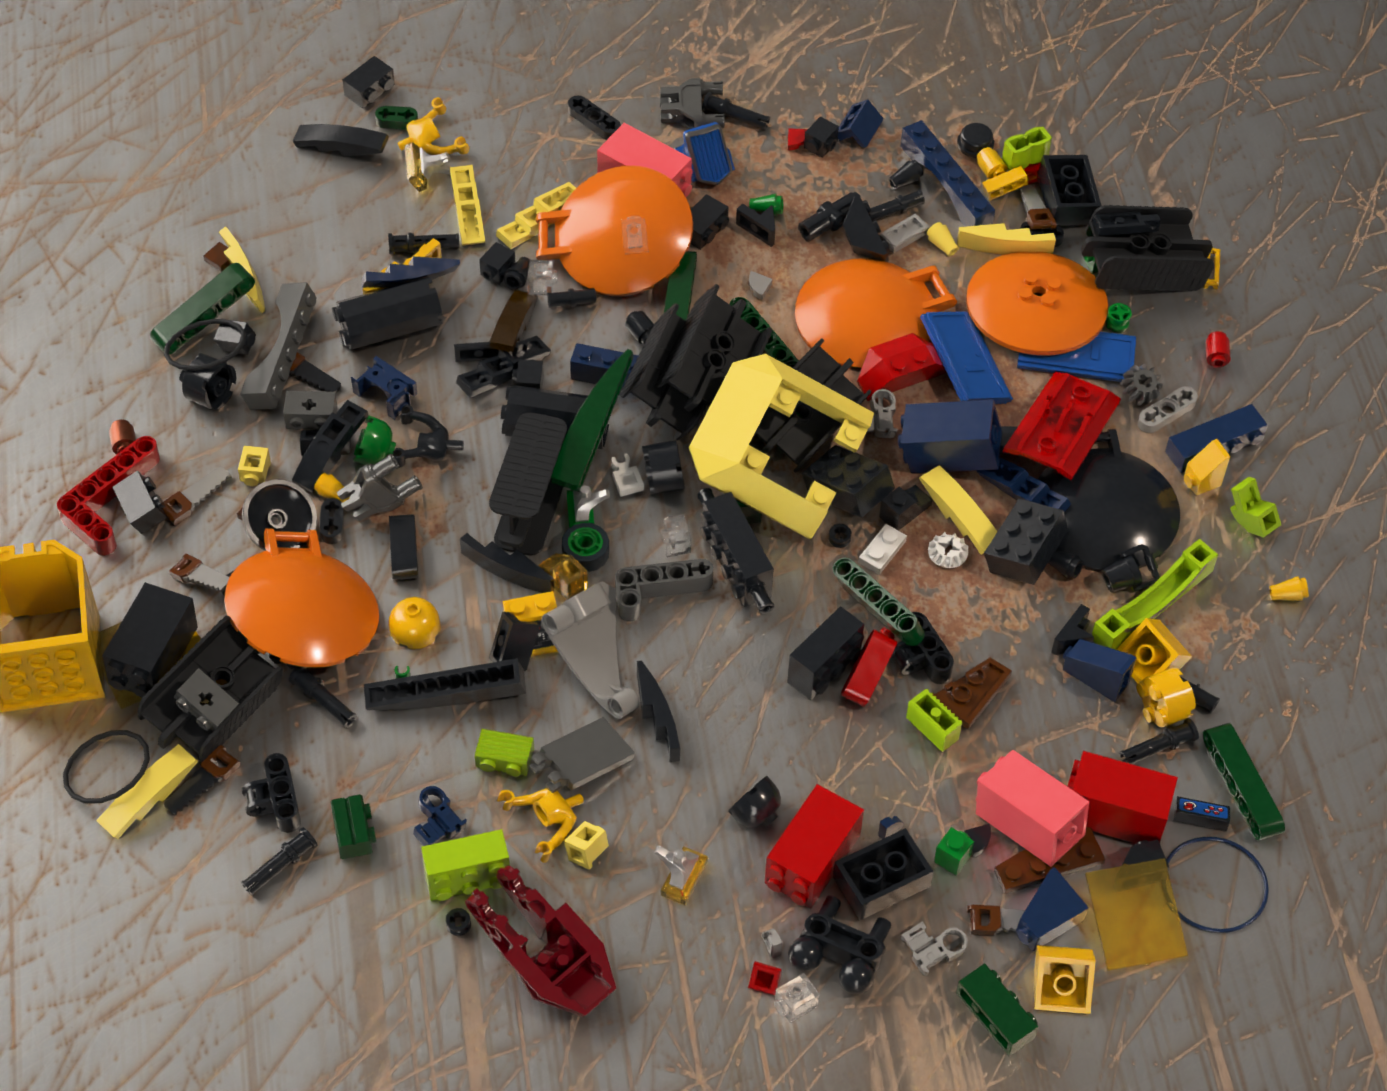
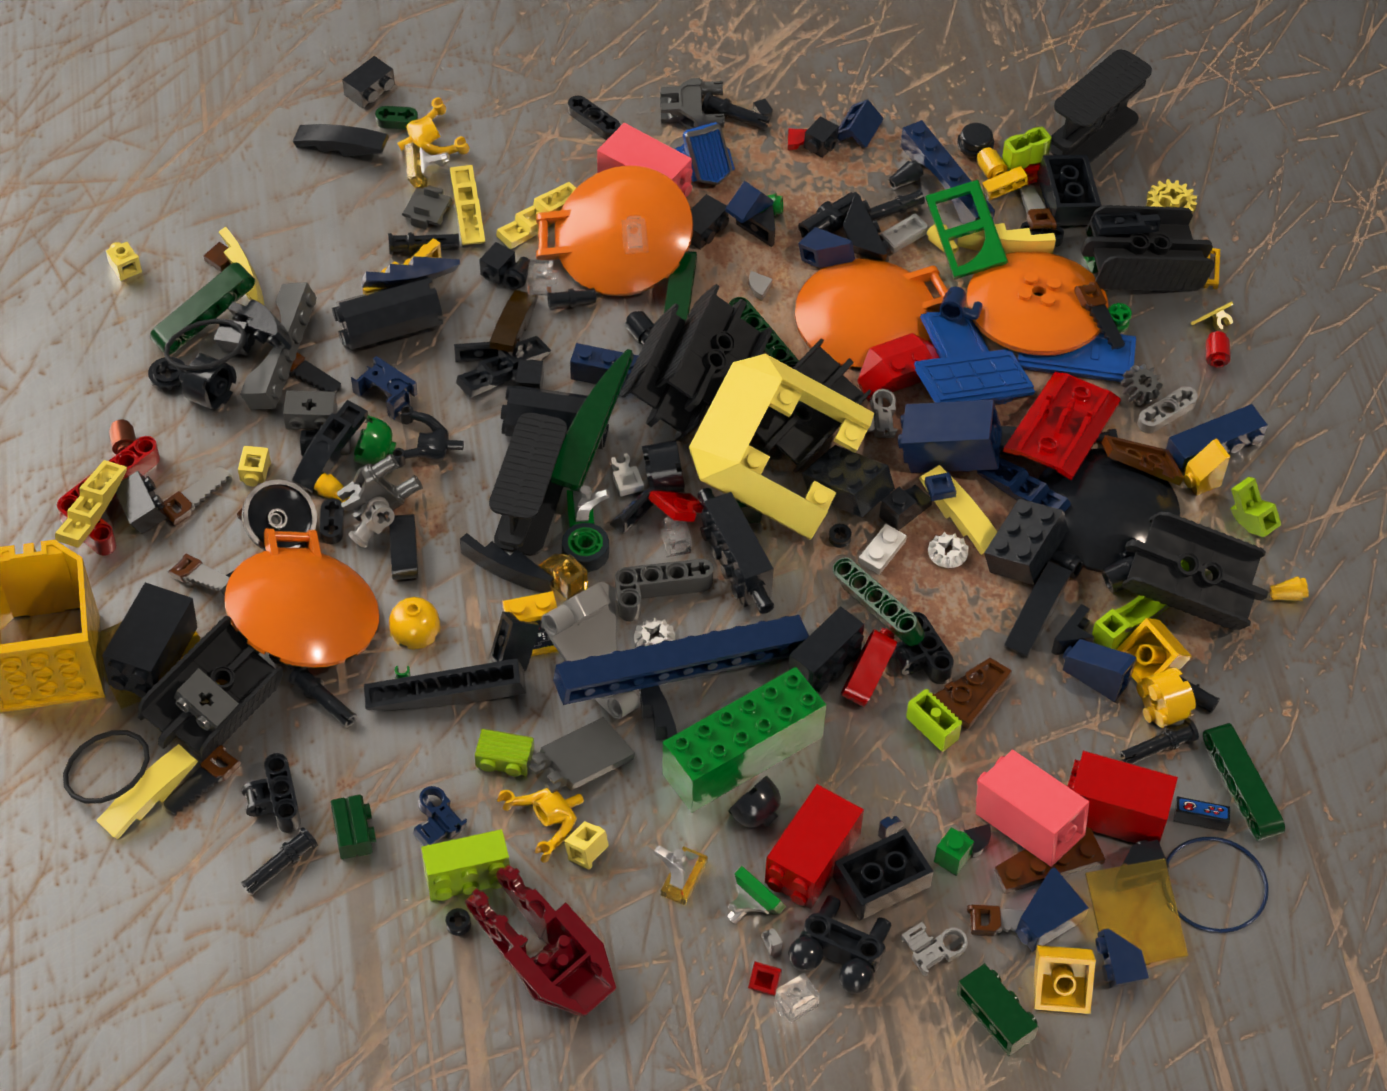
none -> light yellow slope [55,460,127,548]
none -> light yellow brick [106,242,142,281]
none -> black gear [148,357,185,390]
none -> black slope [227,299,292,350]
none -> light grey connector [348,496,395,548]
none -> dark grey piece [402,185,453,229]
none -> dark blue brick [553,615,809,705]
none -> black slope [610,486,655,534]
none -> white gear [634,617,675,647]
none -> red tile [648,491,703,522]
none -> green brick [662,667,827,813]
none -> dark blue slope [725,180,774,223]
none -> piece [727,866,787,924]
none -> black piece [753,98,773,118]
none -> dark blue slope [798,227,855,268]
none -> blue piece [914,349,1035,403]
none -> green window [925,180,1008,280]
none -> dark blue tile [925,472,956,501]
none -> dark blue piece [940,286,983,321]
none -> black slope [1004,561,1072,658]
none -> black piece [1050,49,1152,163]
none -> piece [1074,281,1125,350]
none -> dark blue slope [1095,928,1149,988]
none -> reddish brown wing [1101,435,1184,486]
none -> black piece [1122,512,1269,630]
none -> light yellow gear [1146,179,1197,214]
none -> light yellow piece [1190,301,1234,331]

